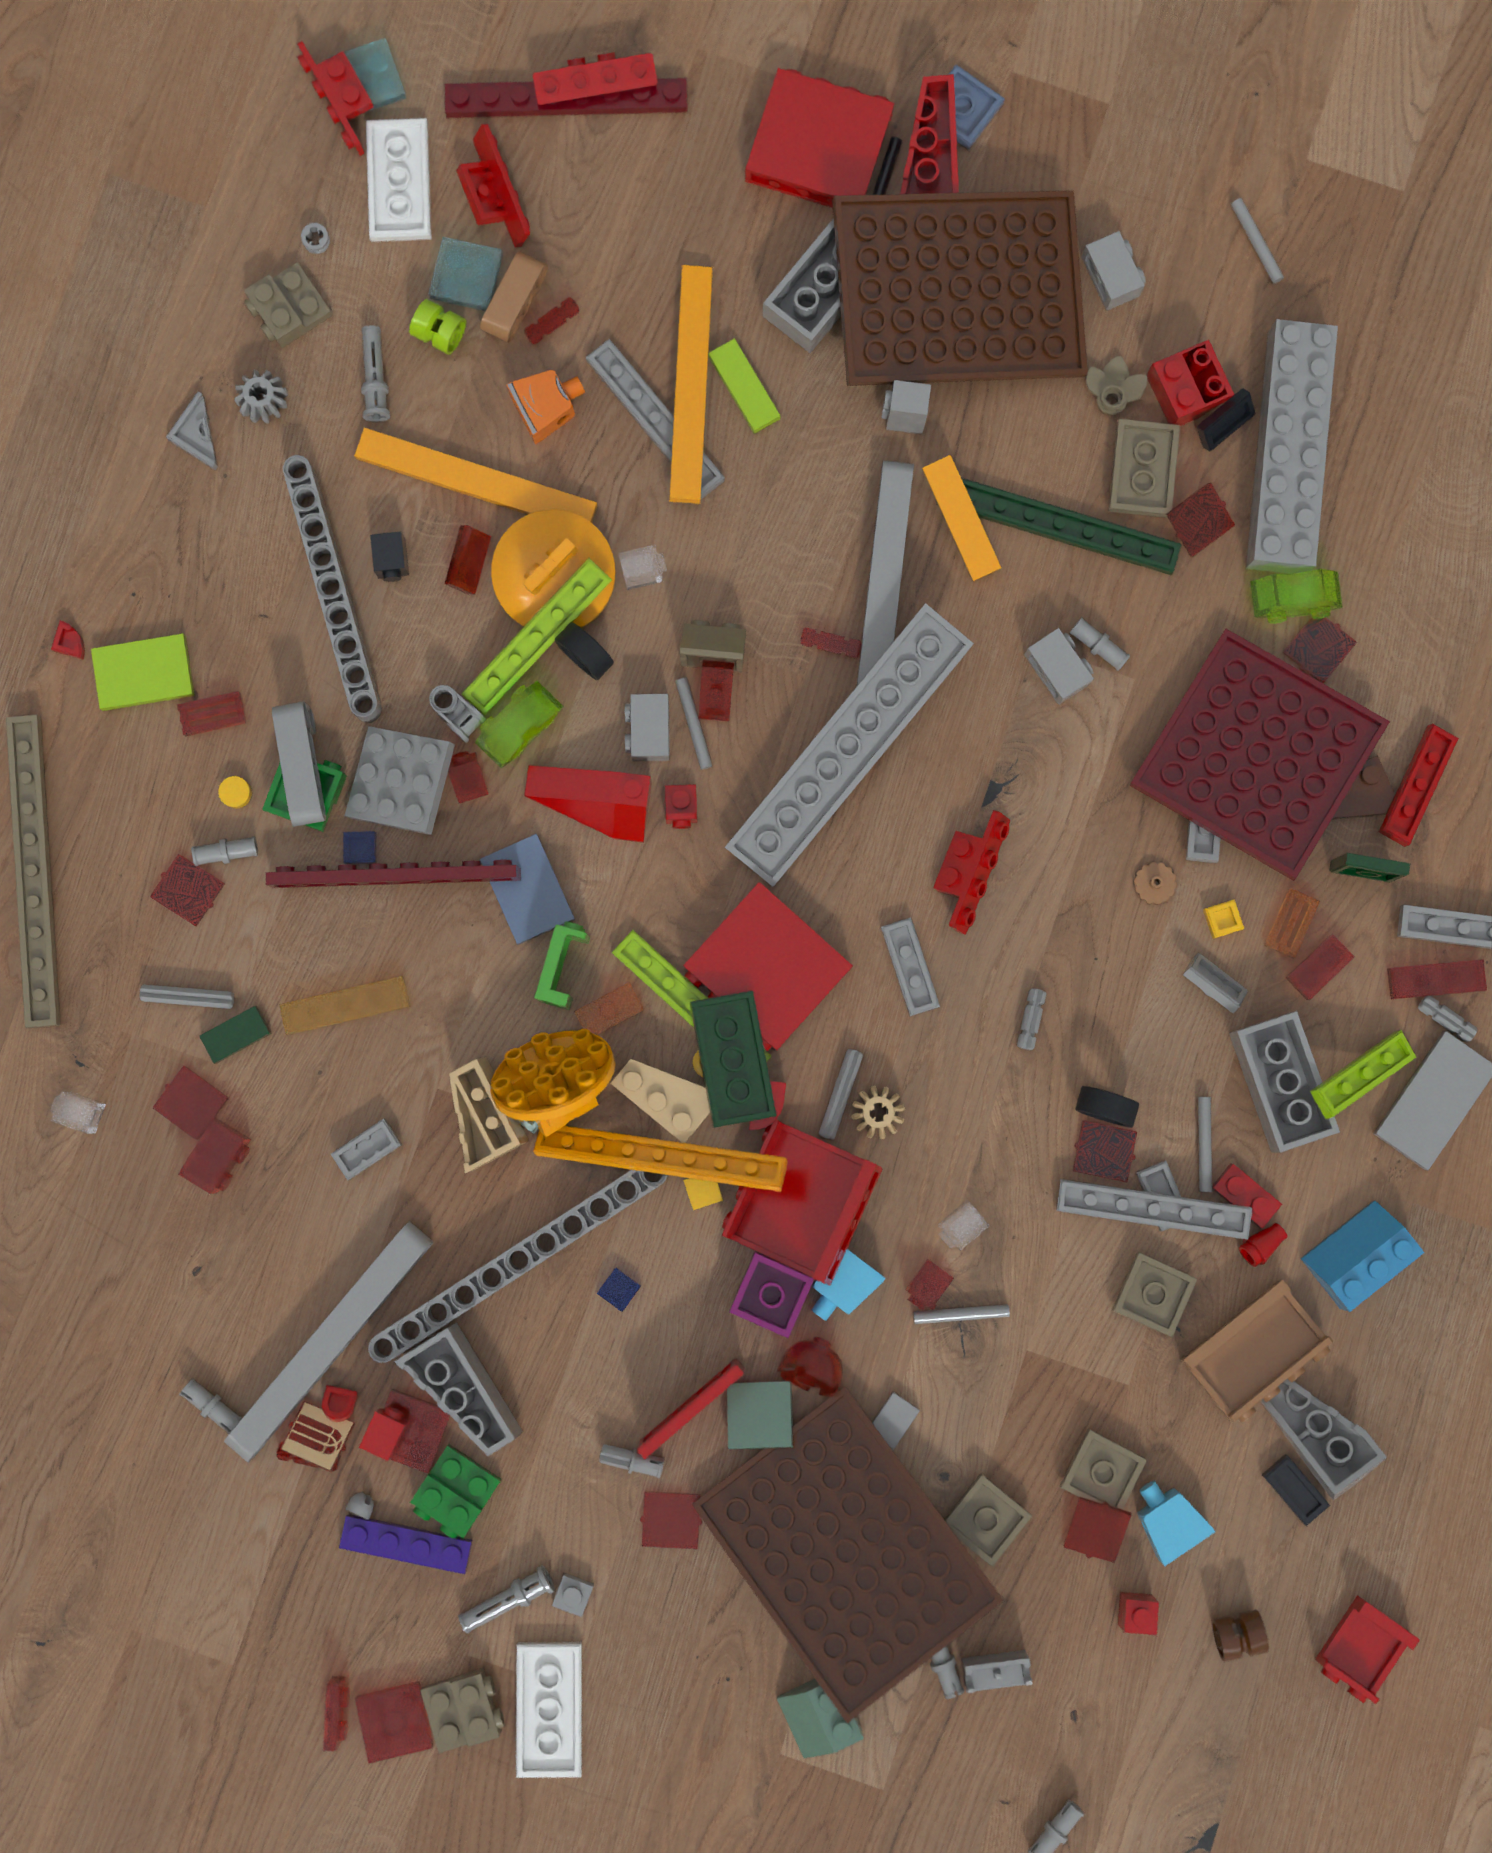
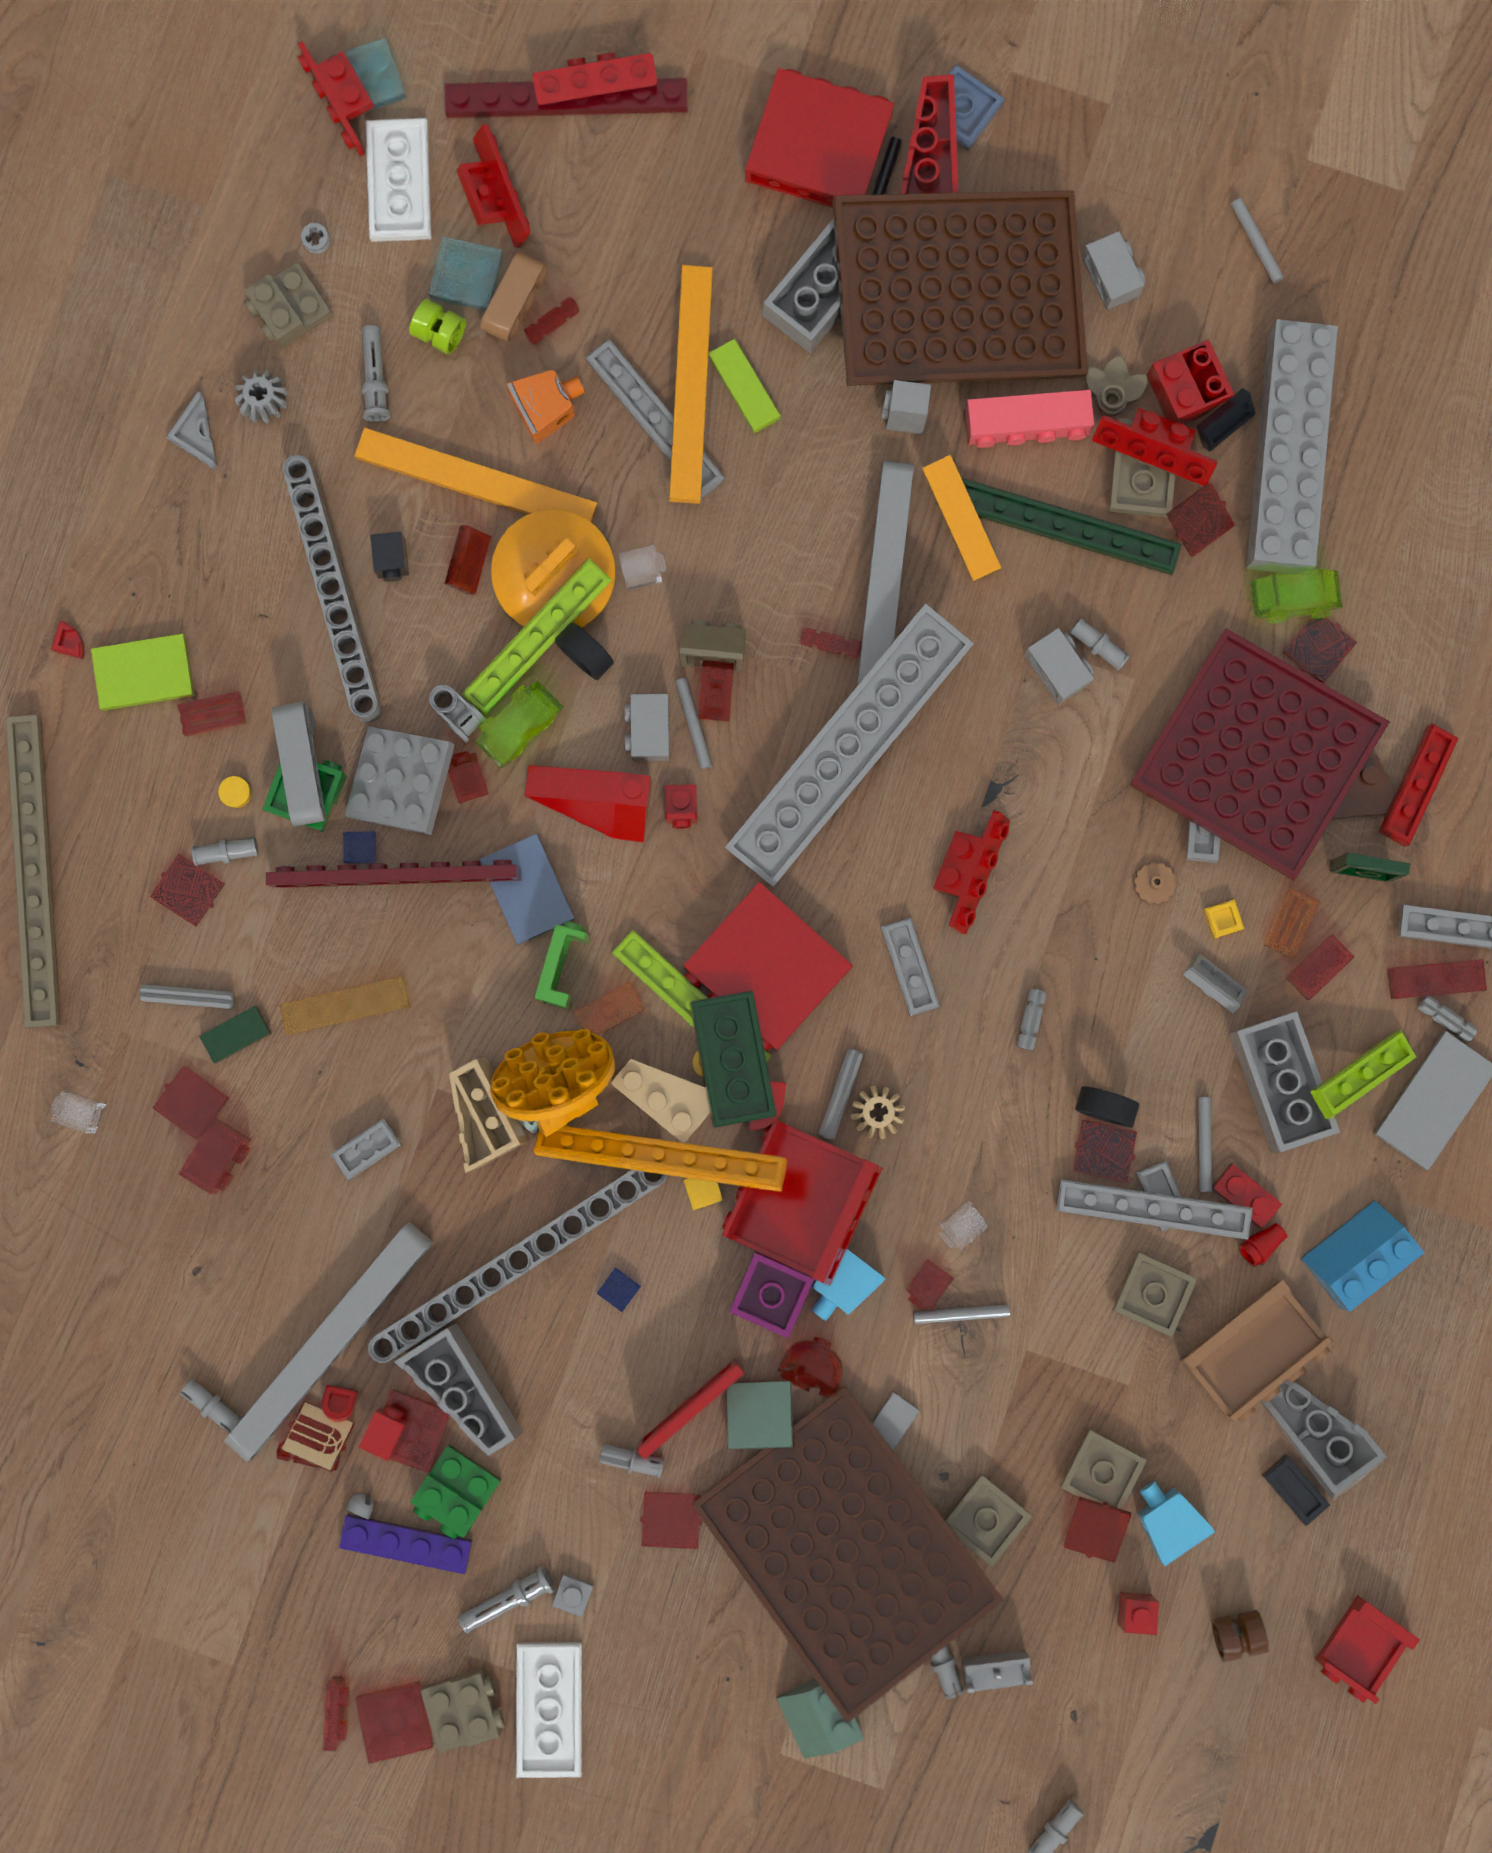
none -> coral brick [965,390,1094,448]
none -> red bracket [1092,407,1217,486]

